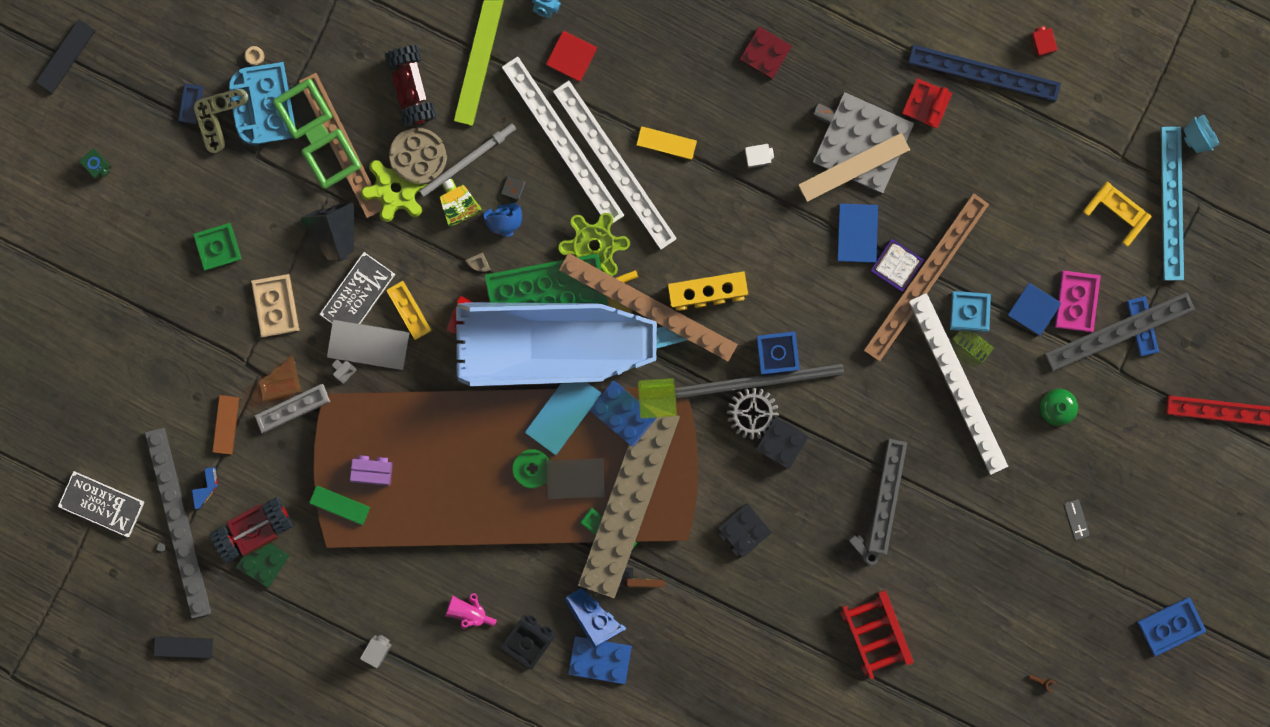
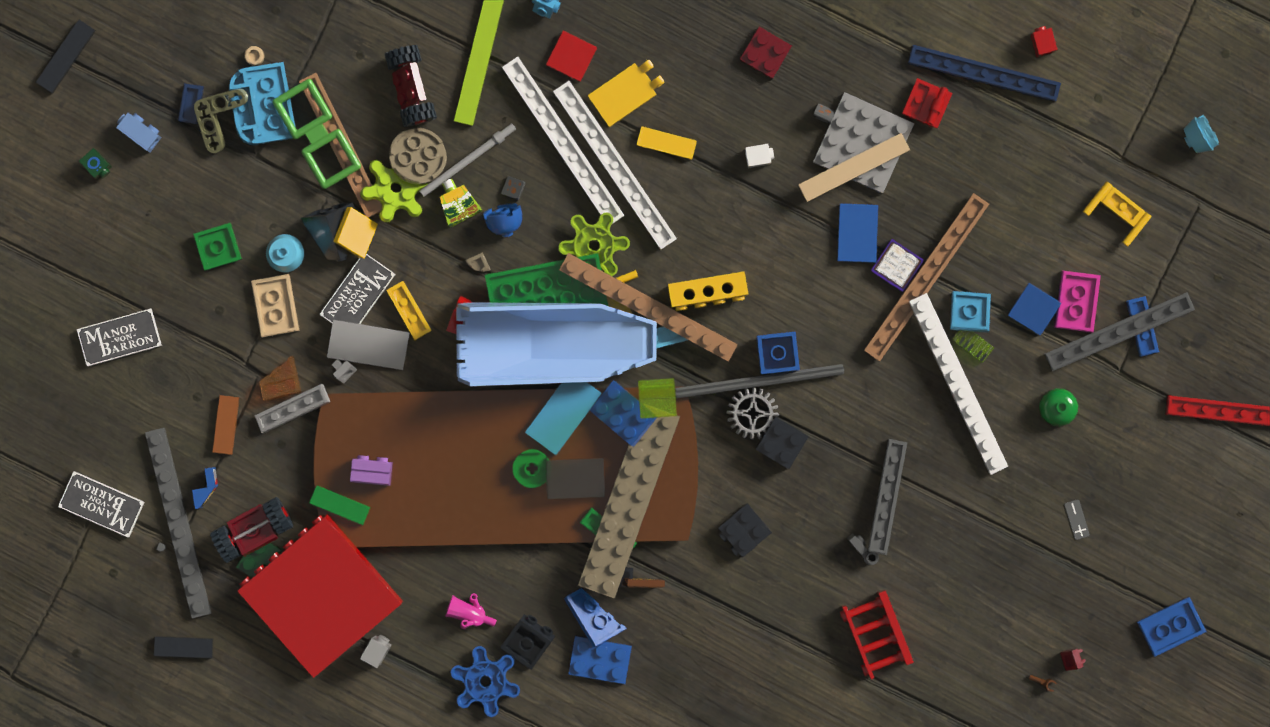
medium azure plate [1160,127,1184,281] -> none
none -> tile [77,309,162,366]
none -> medium blue brick [116,113,162,152]
none -> red brick [238,514,403,678]
none -> medium azure cone [266,234,304,272]
none -> yellow tile [333,207,378,259]
none -> blue plate [451,646,520,717]
none -> yellow tile [588,60,664,128]
none -> dark red tile [1060,649,1086,671]

